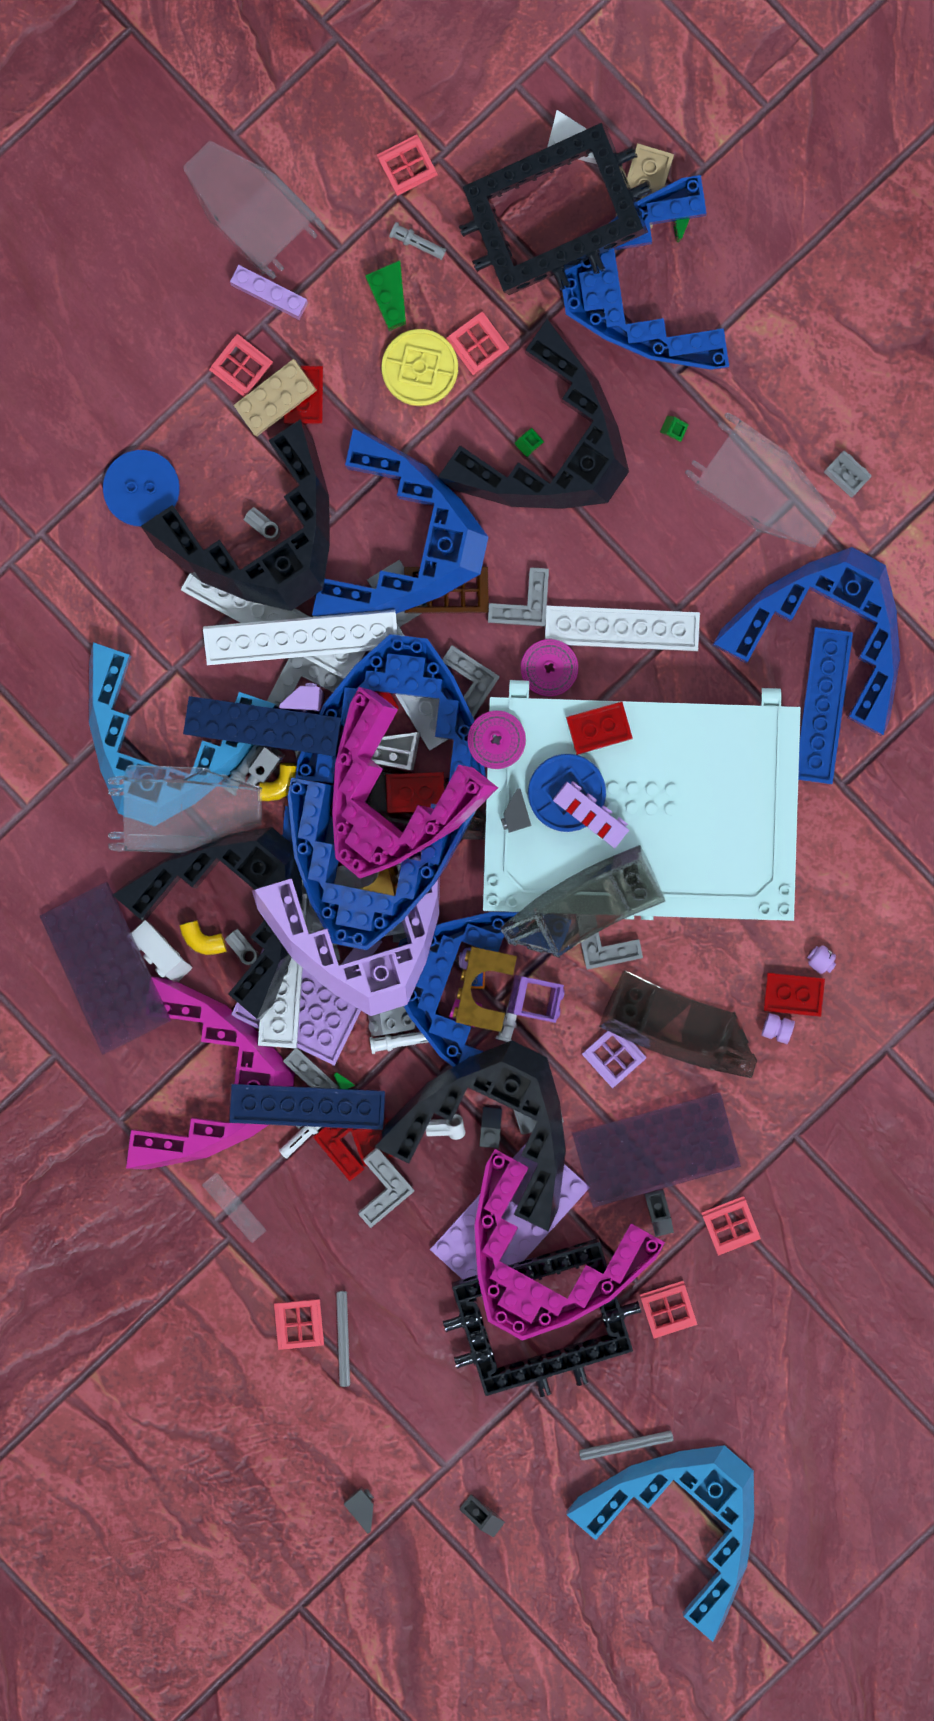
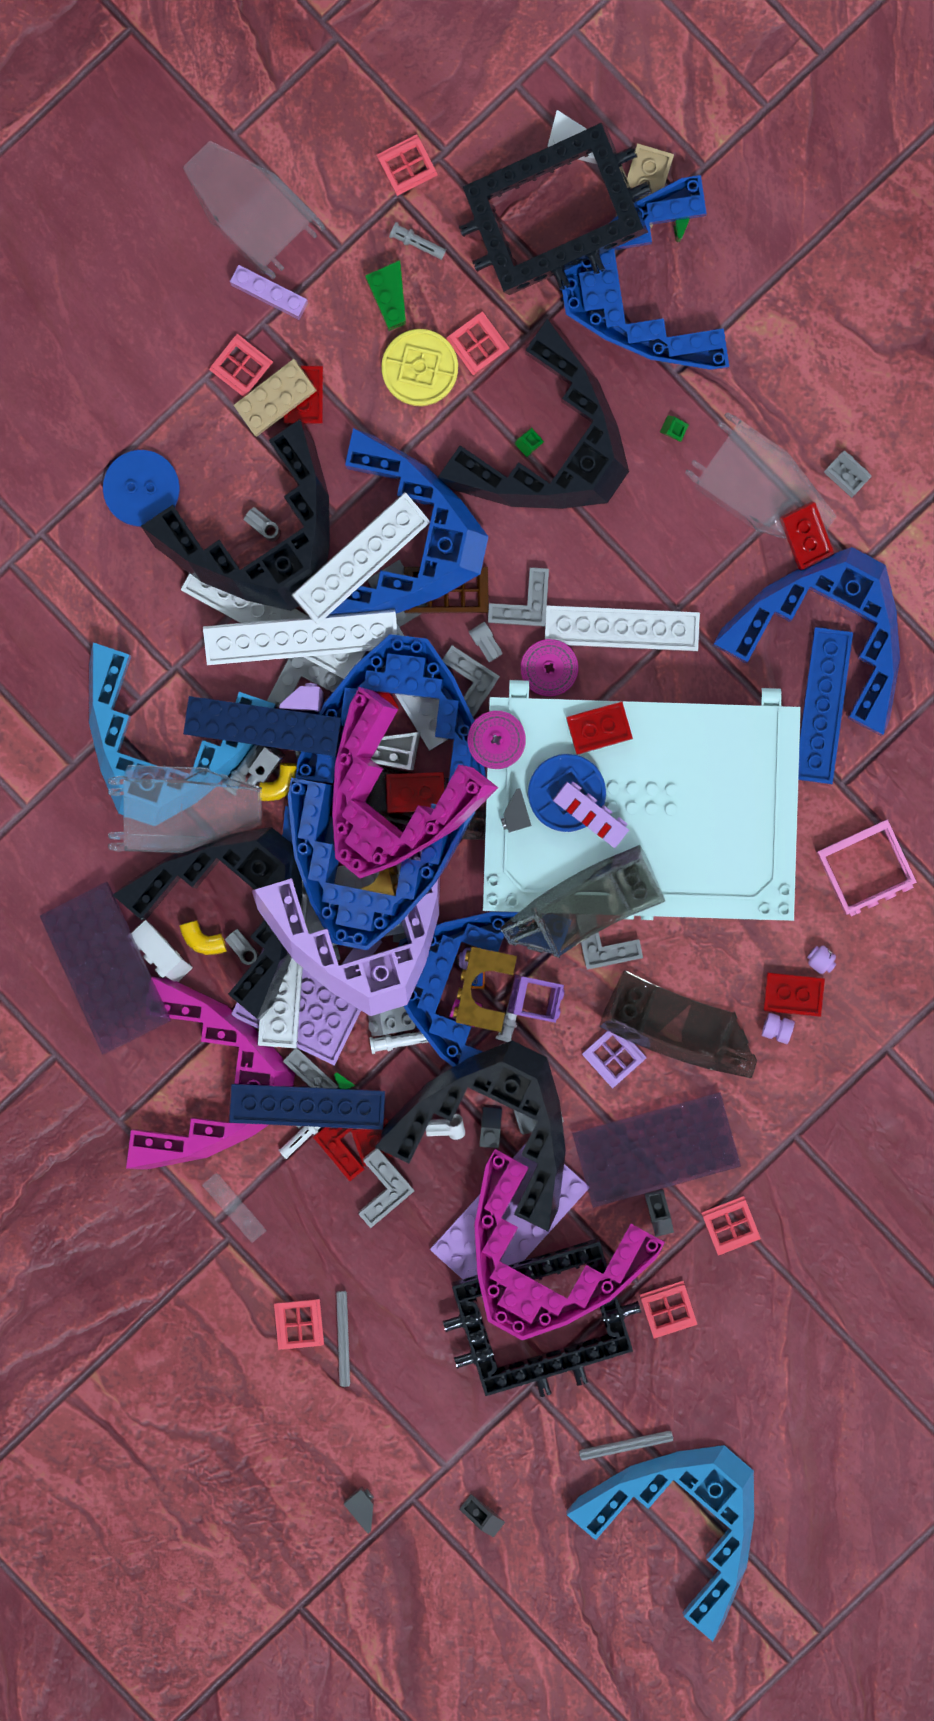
none -> white plate [291,493,430,624]
none -> light grey piece [468,621,503,662]
none -> red plate [780,501,834,570]
none -> bright pink window [816,820,917,916]

